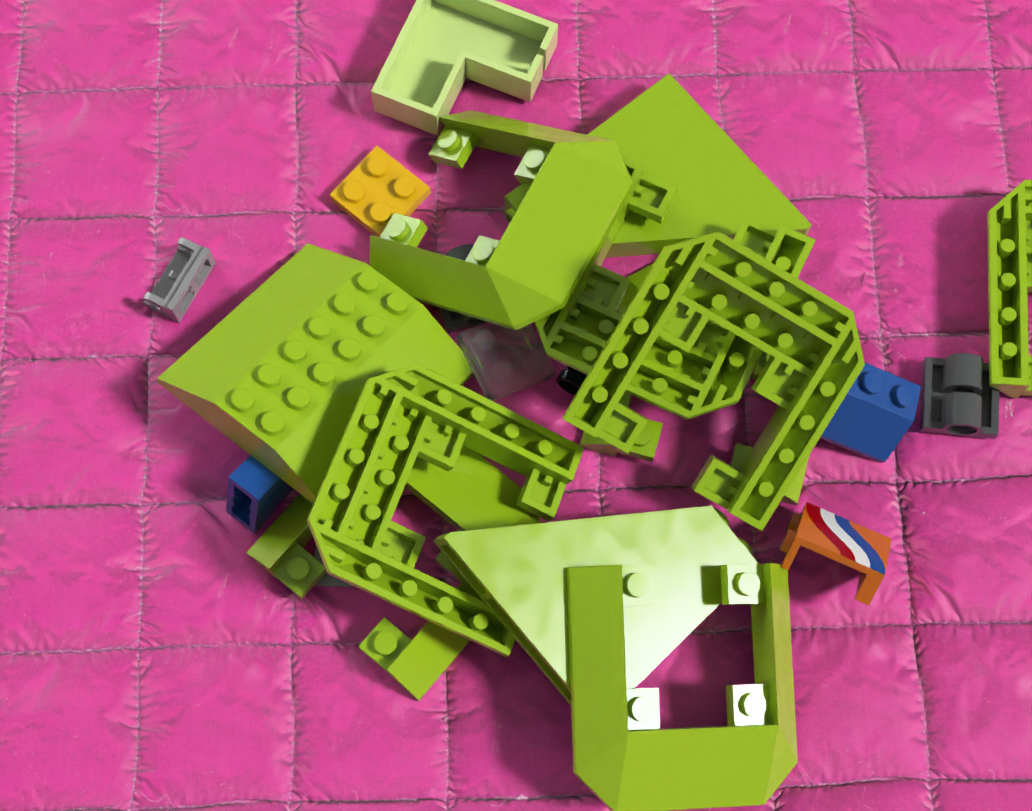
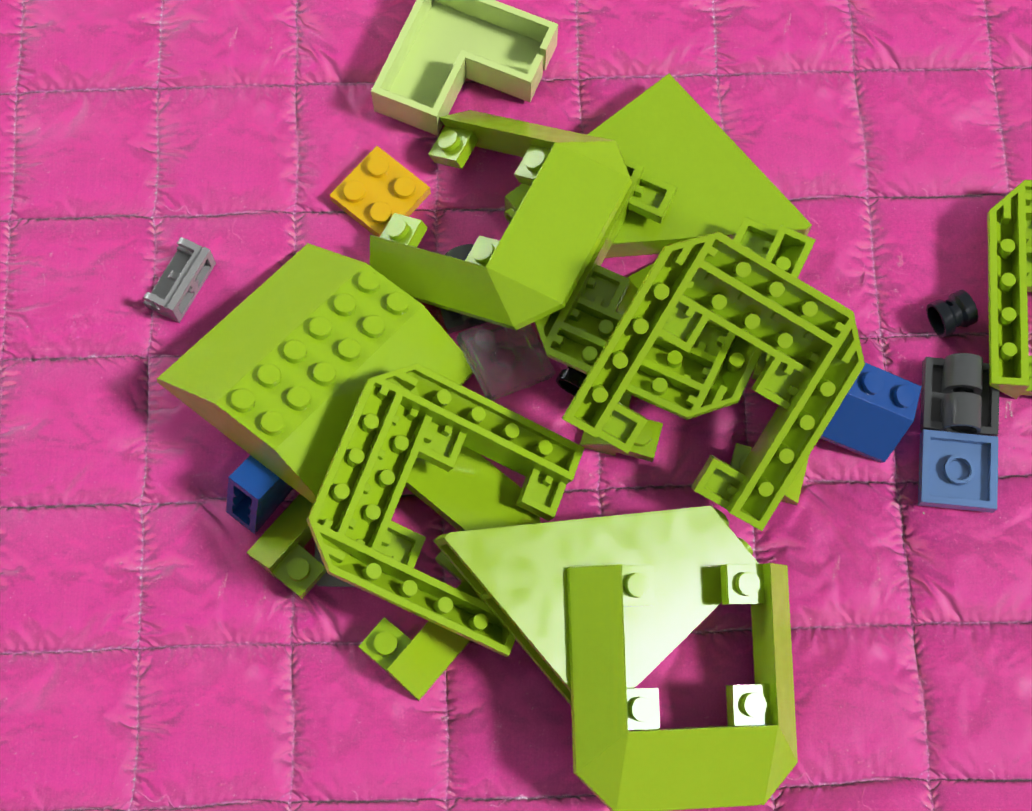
orange panel [779,502,892,606] -> none
none -> medium blue plate [918,429,998,513]
none -> black wheel [926,290,978,337]

